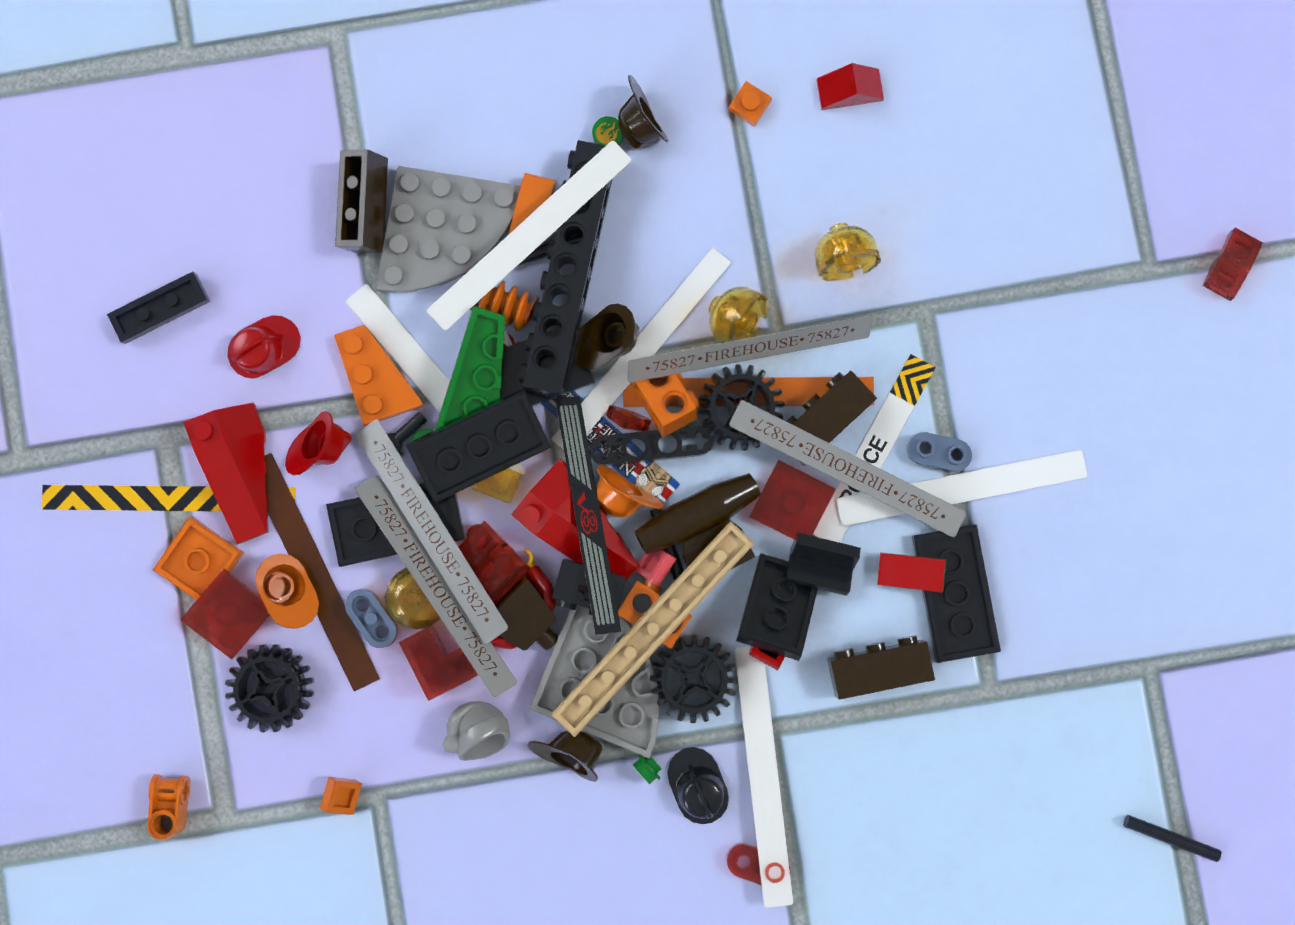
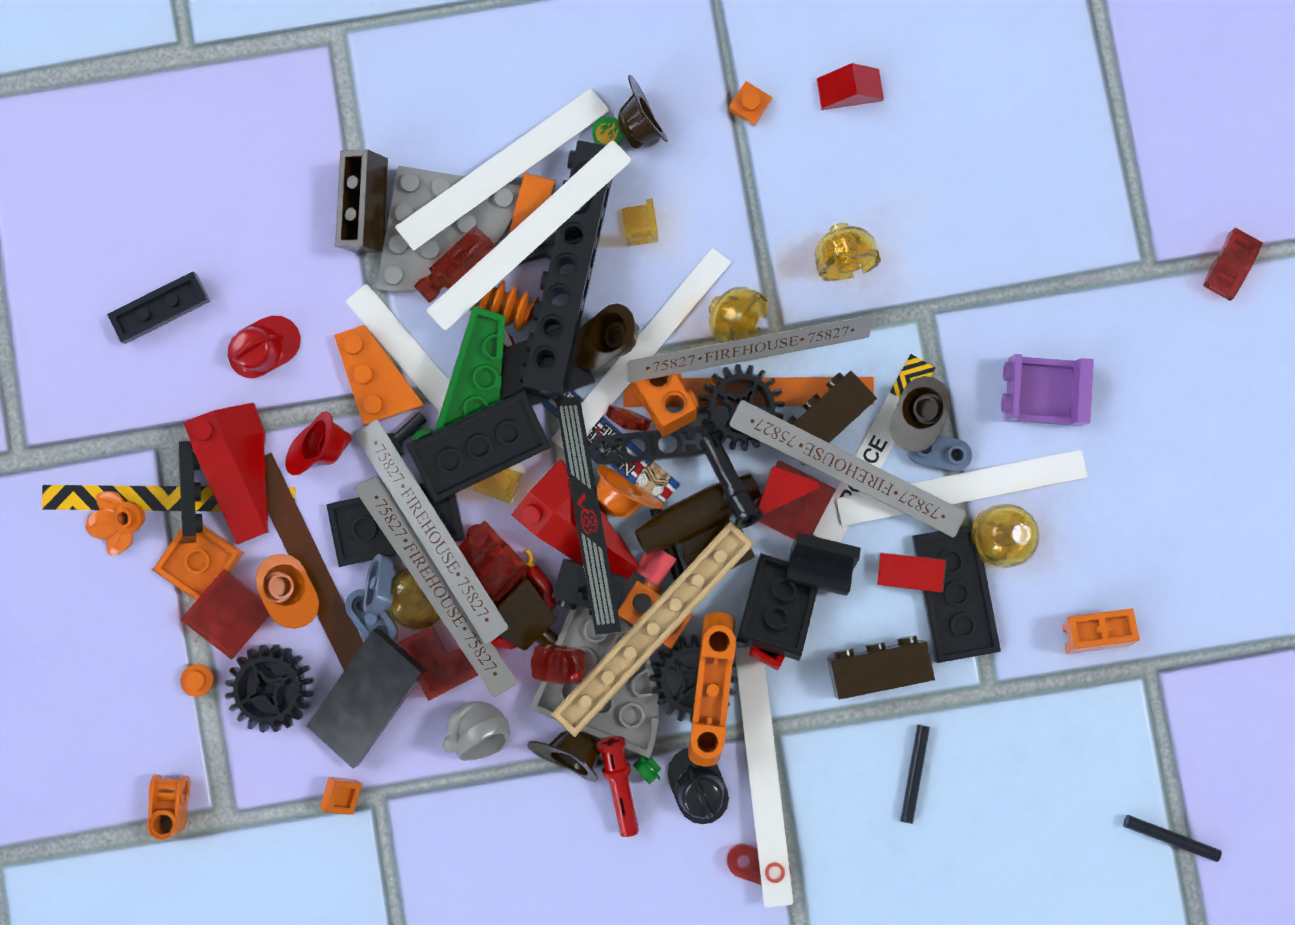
none -> orange plate [85,491,145,555]
none -> black plate [179,441,203,543]
none -> orange plate [180,664,214,697]
none -> black tile [306,627,426,769]
none -> sand blue plate [363,554,396,616]
none -> white sticker [395,88,610,250]
none -> clear red plate [414,226,495,303]
none -> clear red gear [530,644,586,684]
none -> red pin [596,736,639,837]
none -> clear yellow panel [622,198,658,247]
none -> orange plate [688,612,736,767]
none -> black pin [699,434,763,529]
none -> red slope [757,466,820,514]
none -> dark brown piece [890,376,951,452]
none -> black bar [900,724,930,824]
none -> clear yellow cylinder [971,504,1040,569]
none -> medium lavender panel [1001,354,1094,426]
none -> orange hinge [1062,608,1140,655]

